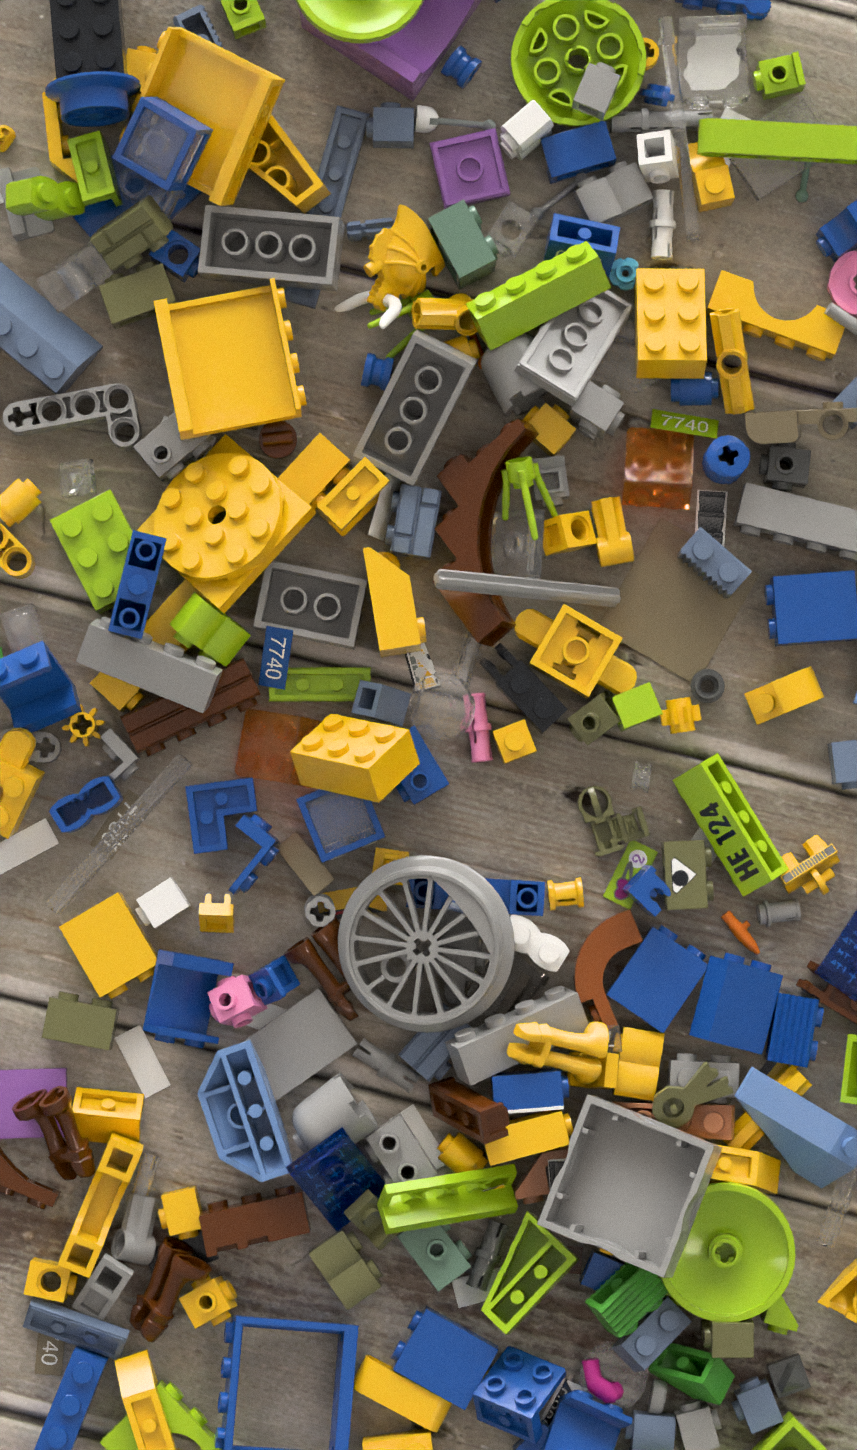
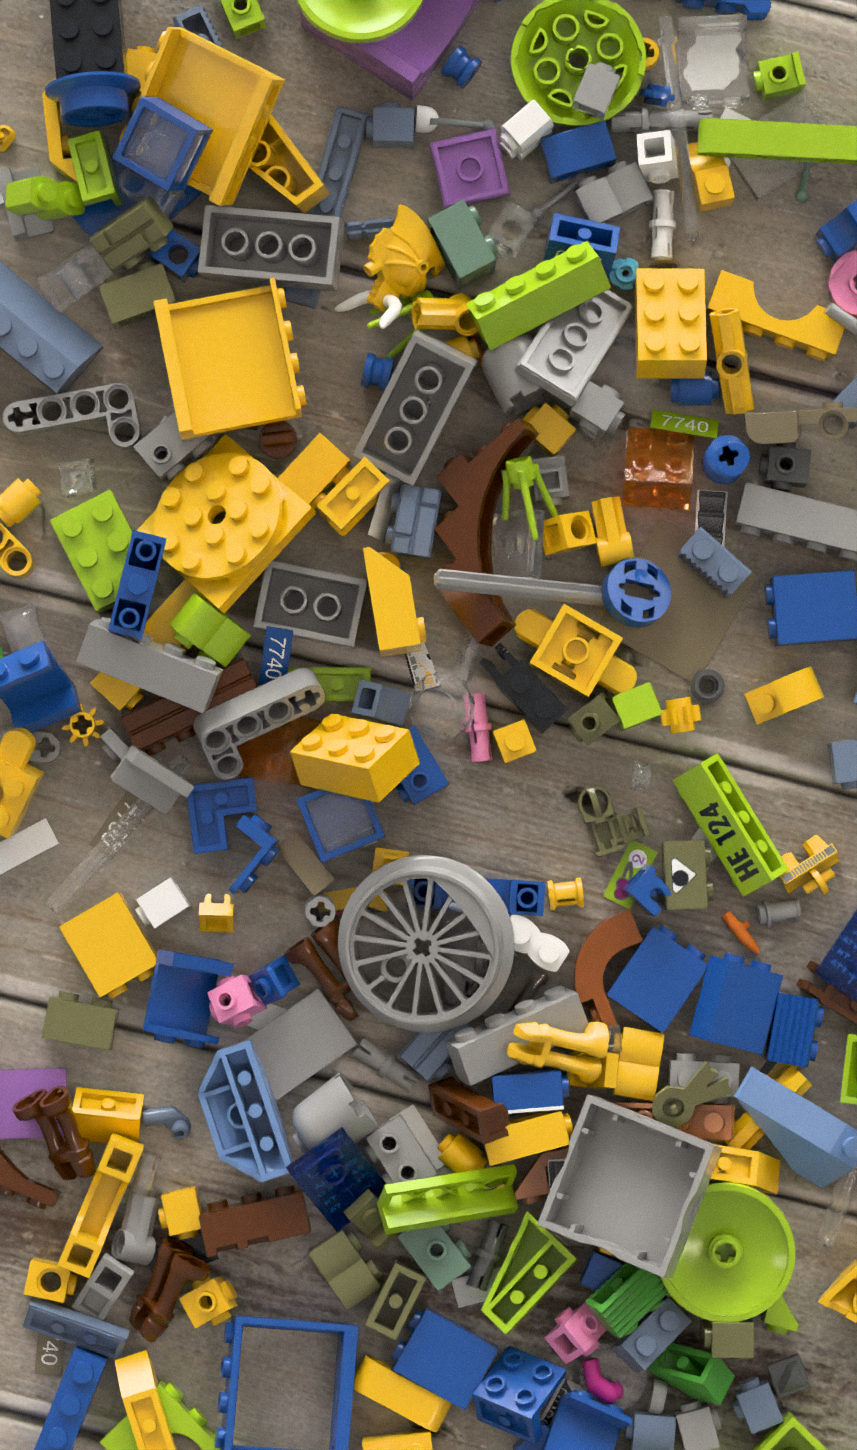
blue brick [49,776,124,833] -> none
white sticker [115,1025,171,1098] -> none
none -> light grey panel [111,745,194,814]
none -> sand blue arm [143,1106,191,1140]
none -> light grey beam [193,668,325,780]
none -> olive brick [365,1259,427,1340]
none -> bright pink brick [544,1303,606,1364]
none -> piece [602,558,671,628]

